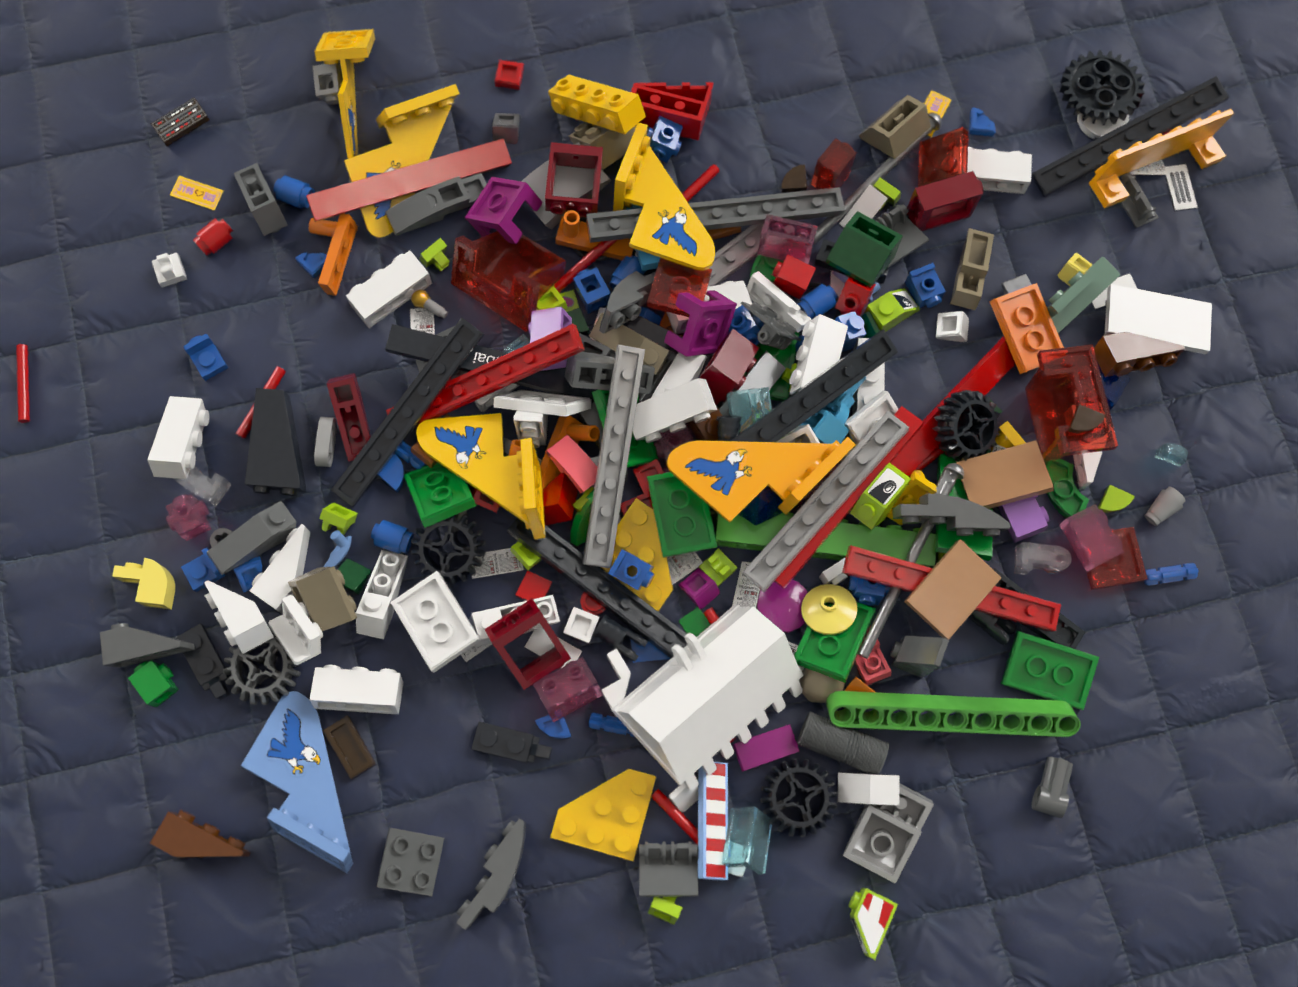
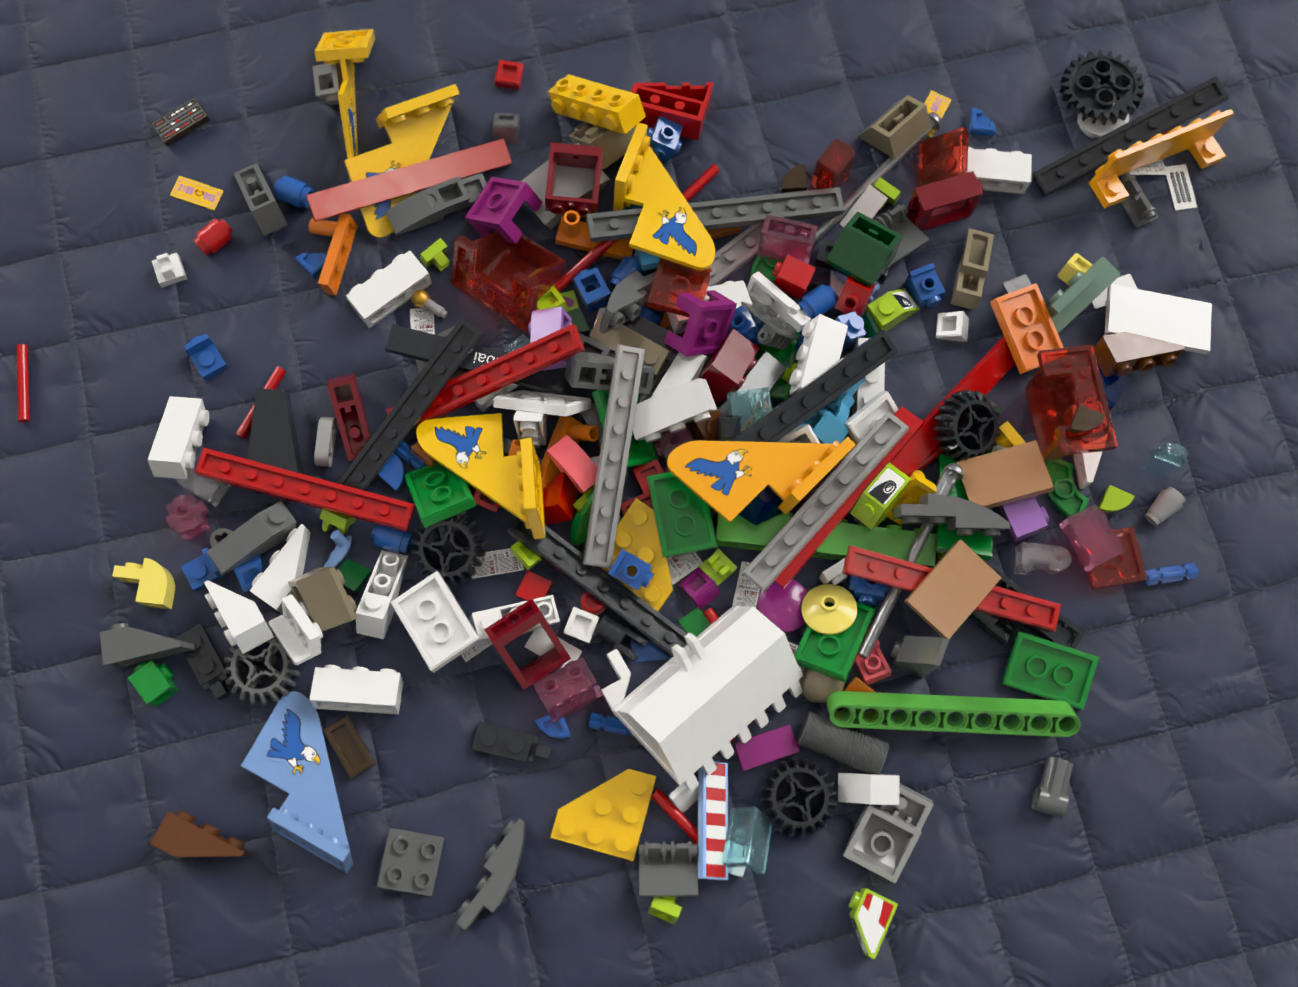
none -> red tile [194,447,416,532]

